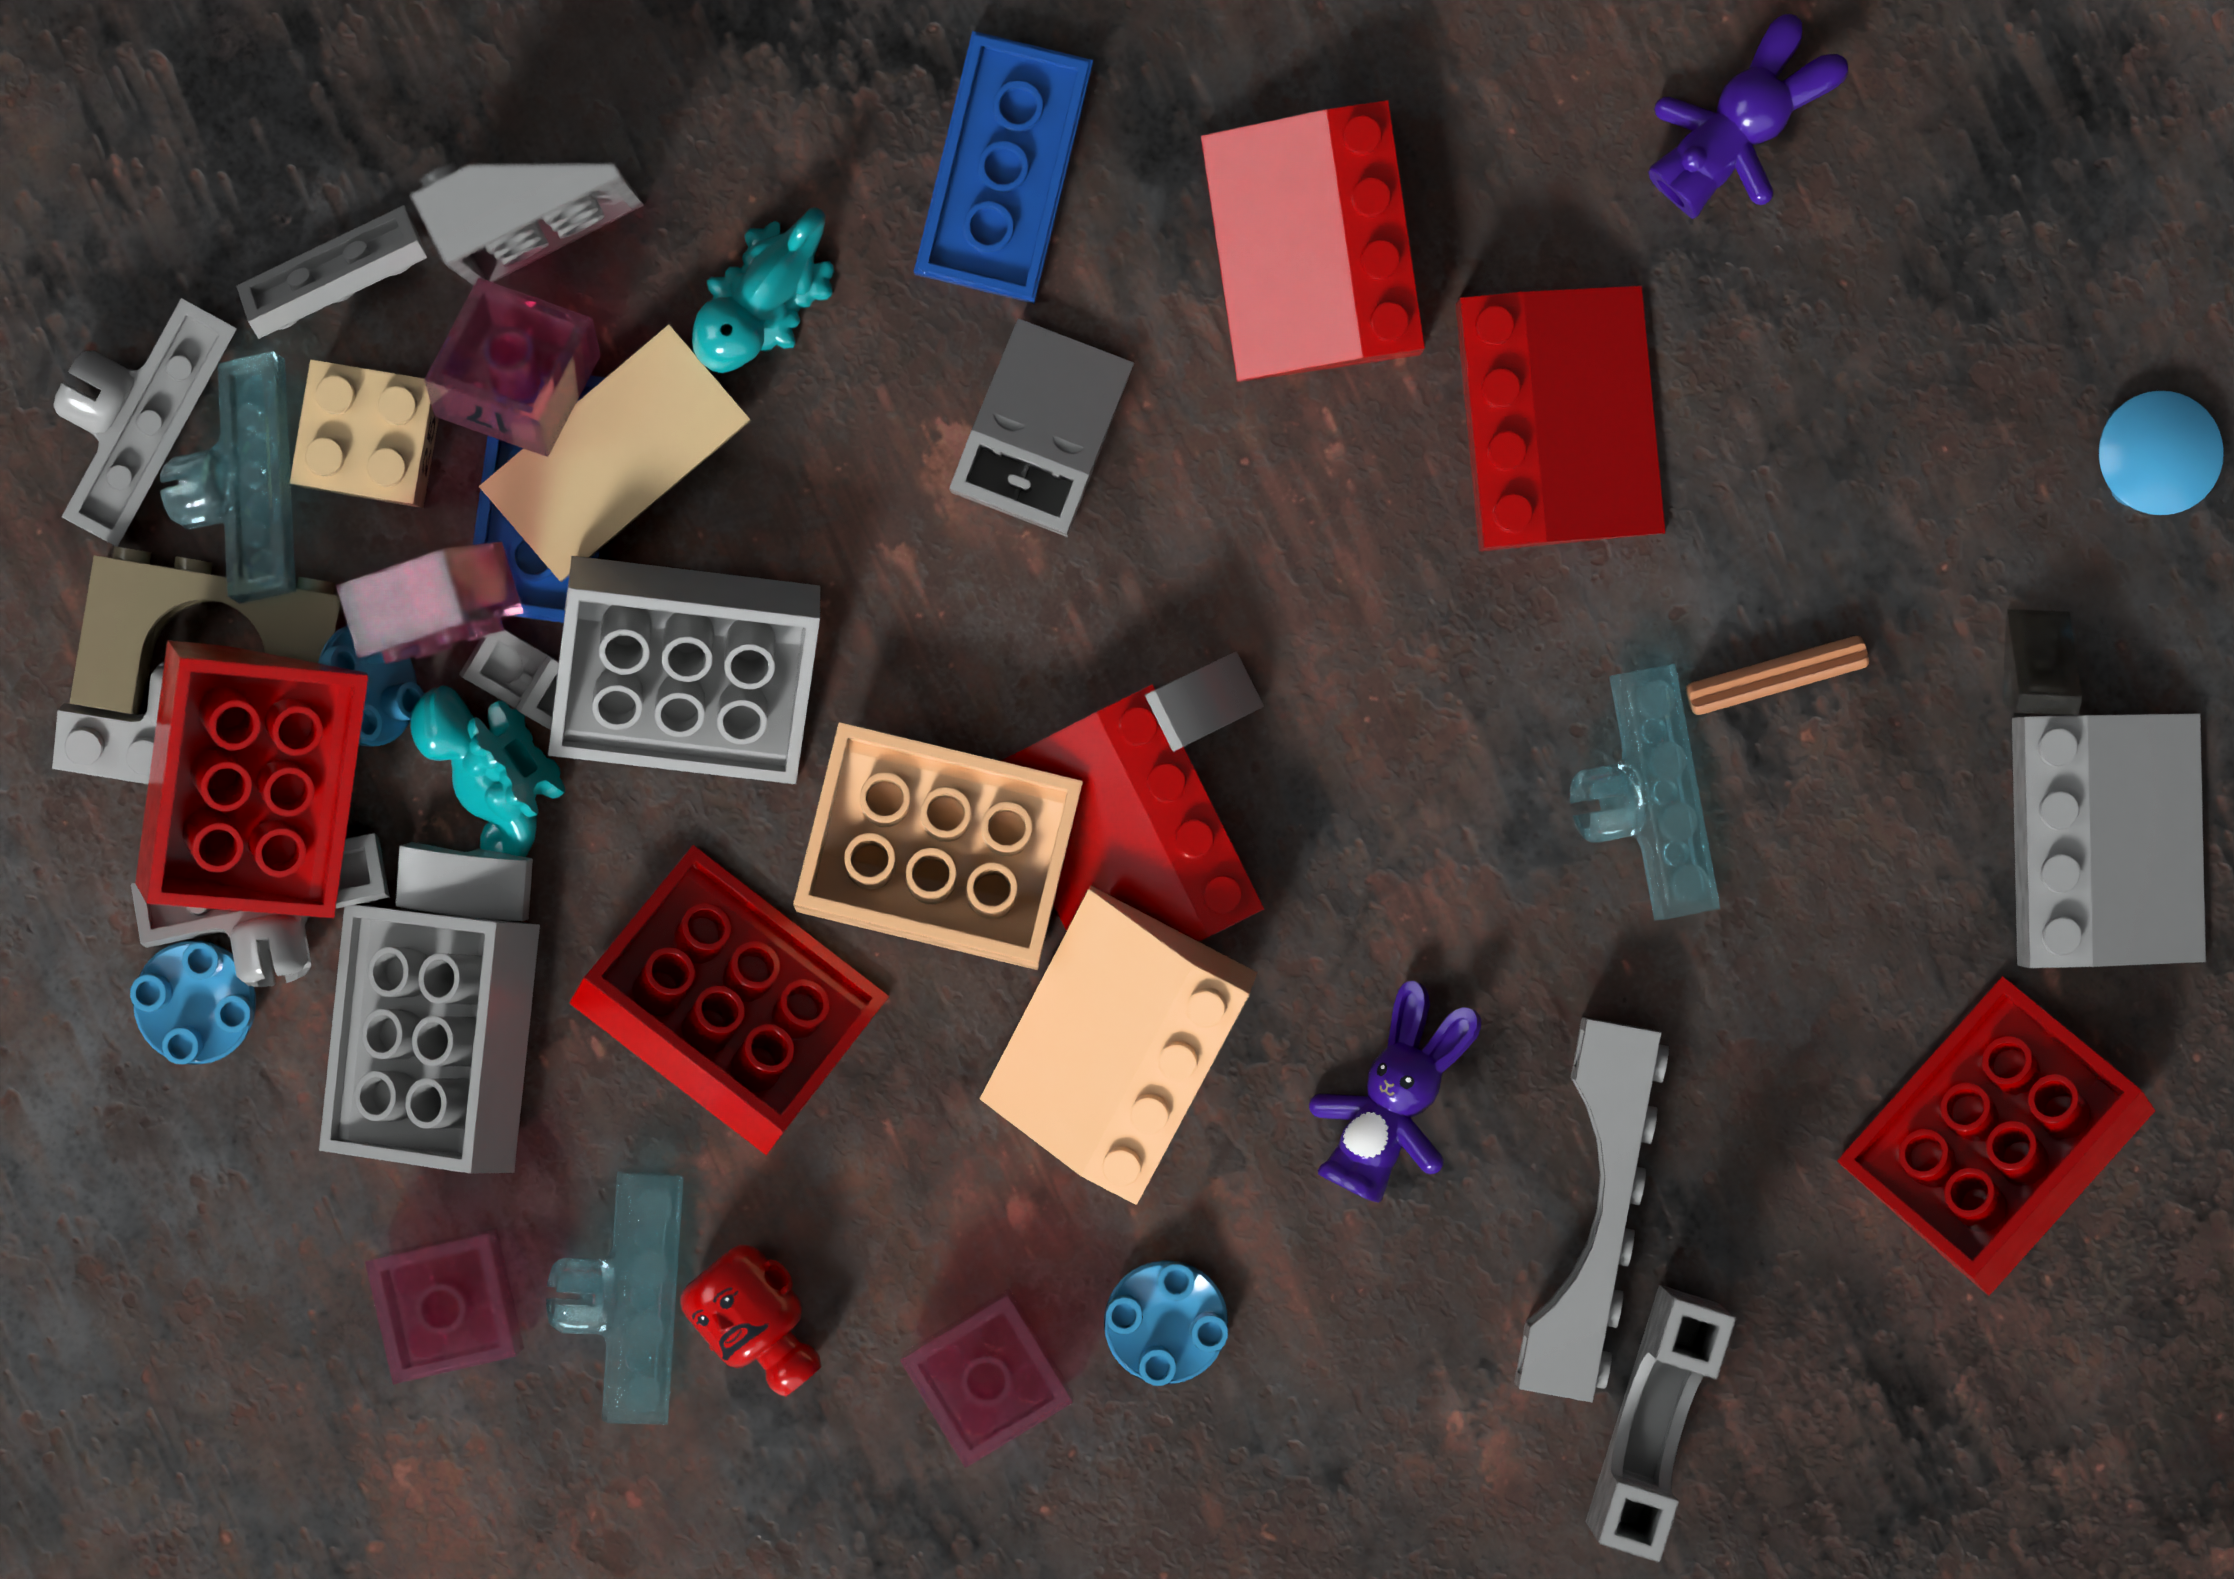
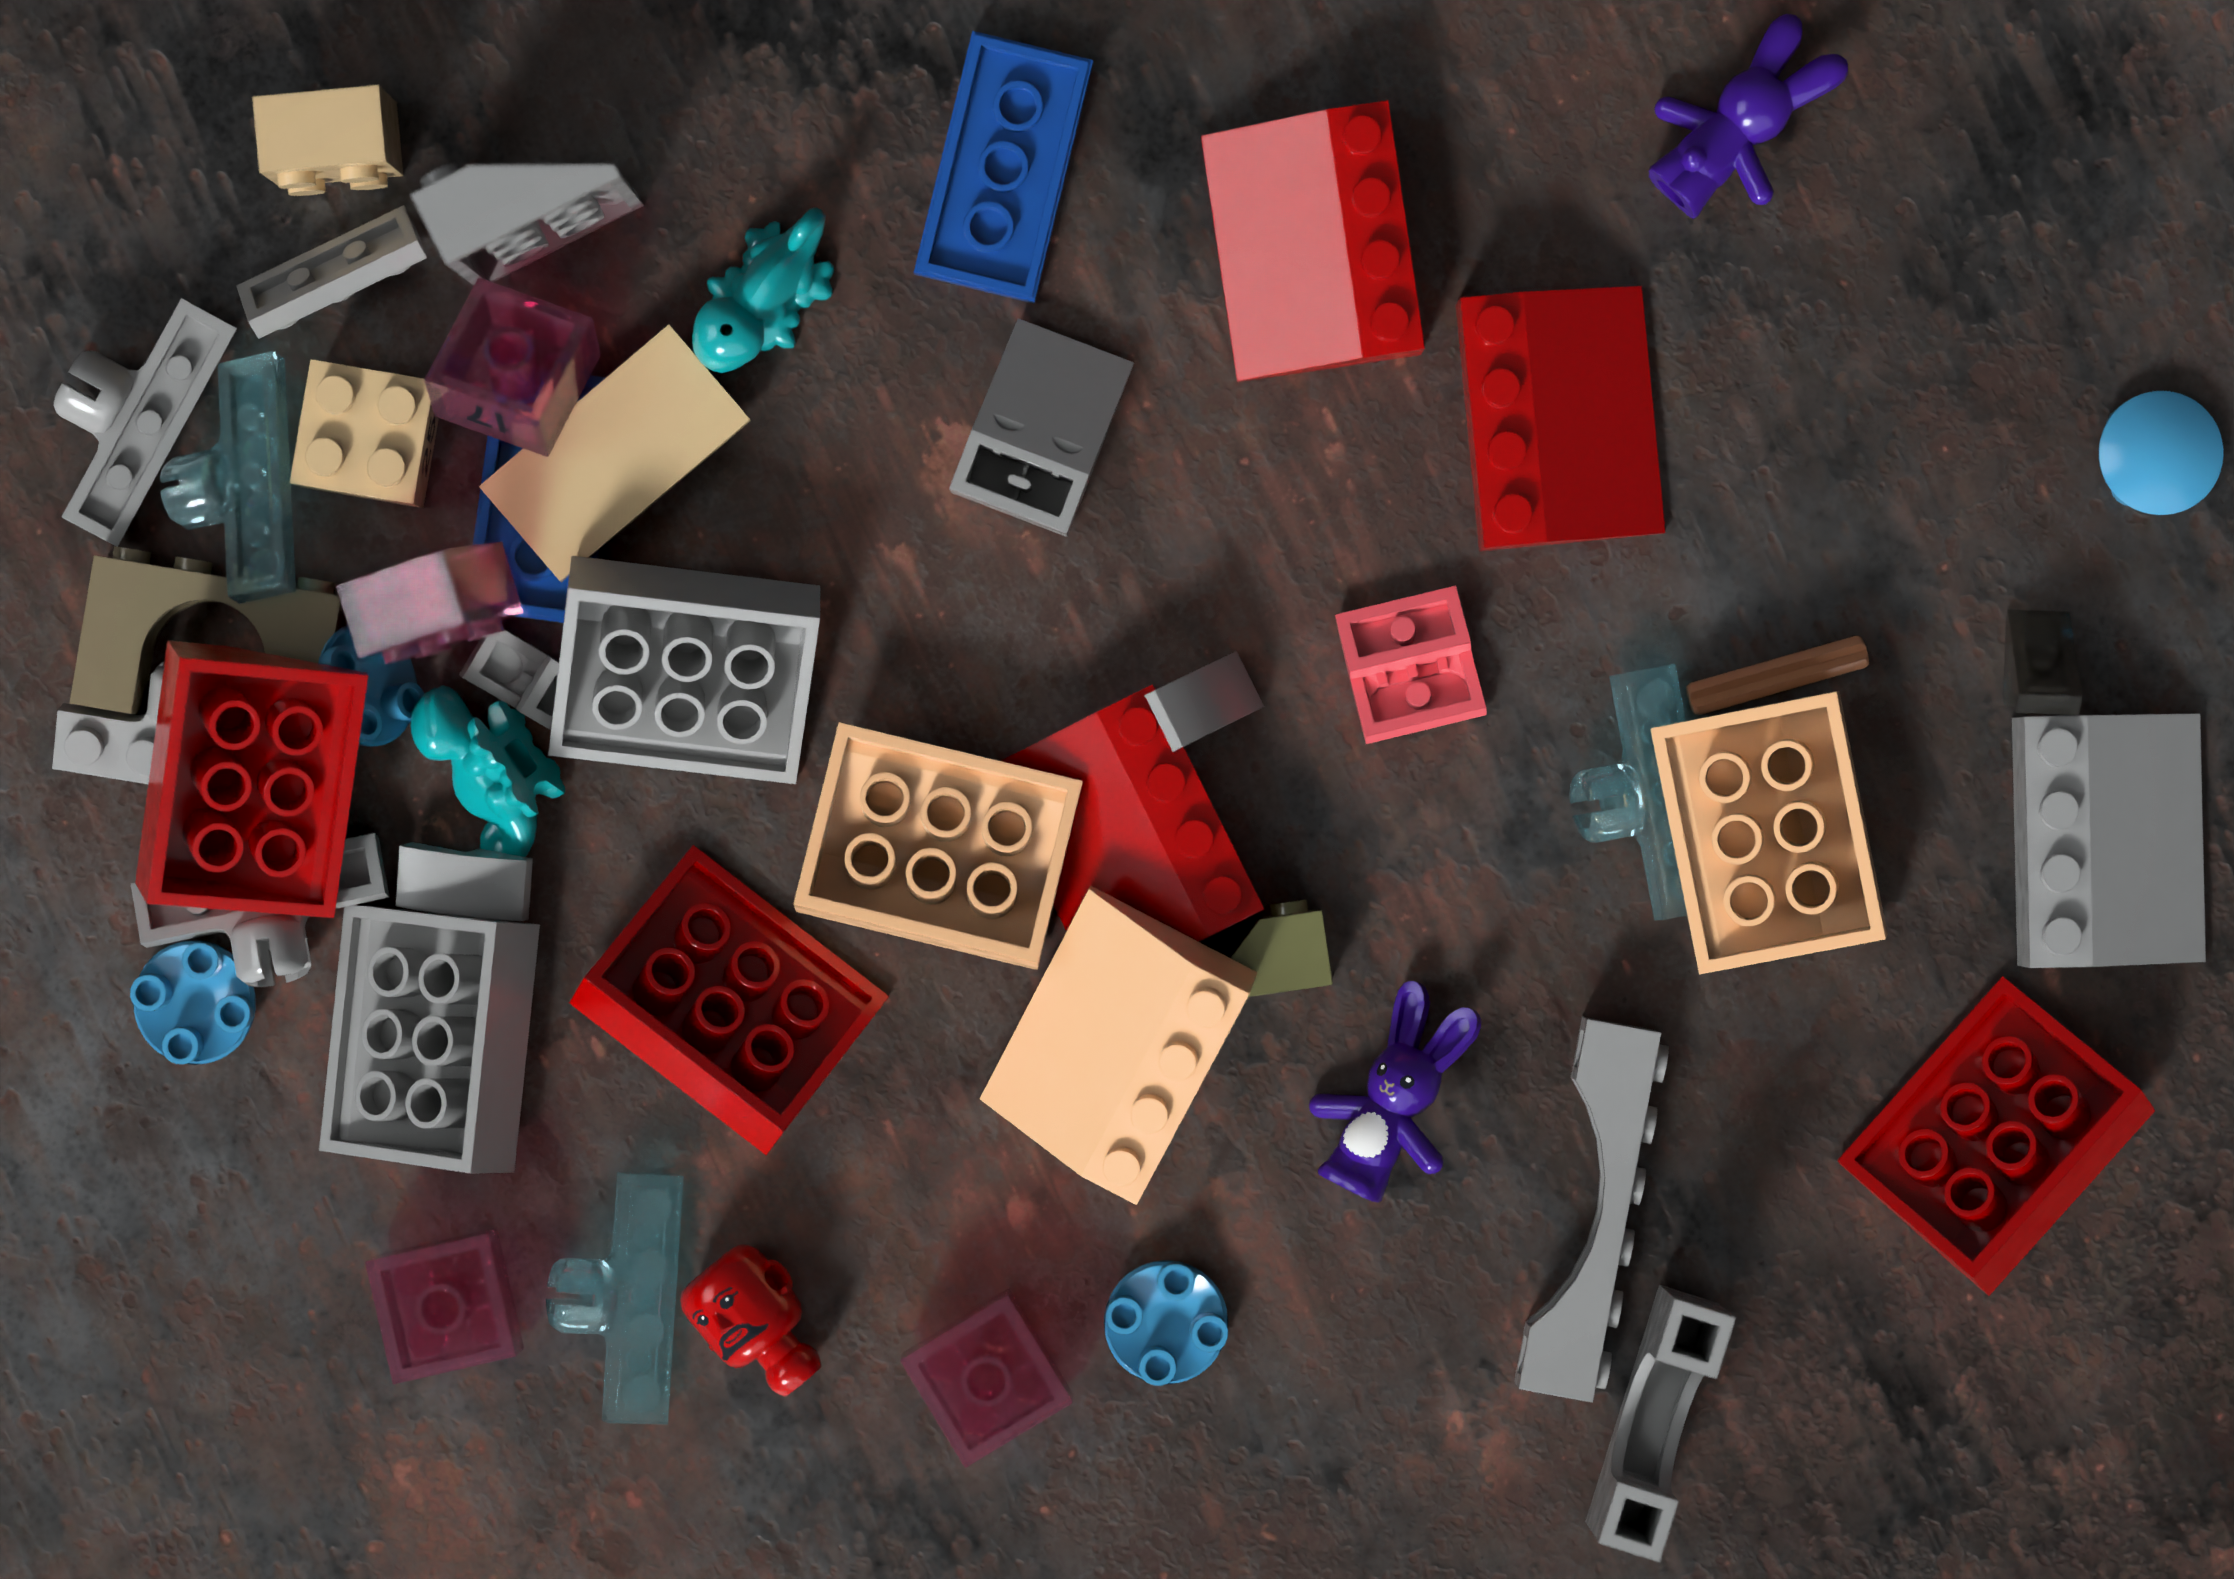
none -> tan brick [253,85,403,196]
none -> olive slope [1229,899,1333,997]
none -> coral slope [1335,585,1487,744]
none -> light nougat slope [1650,691,1888,974]

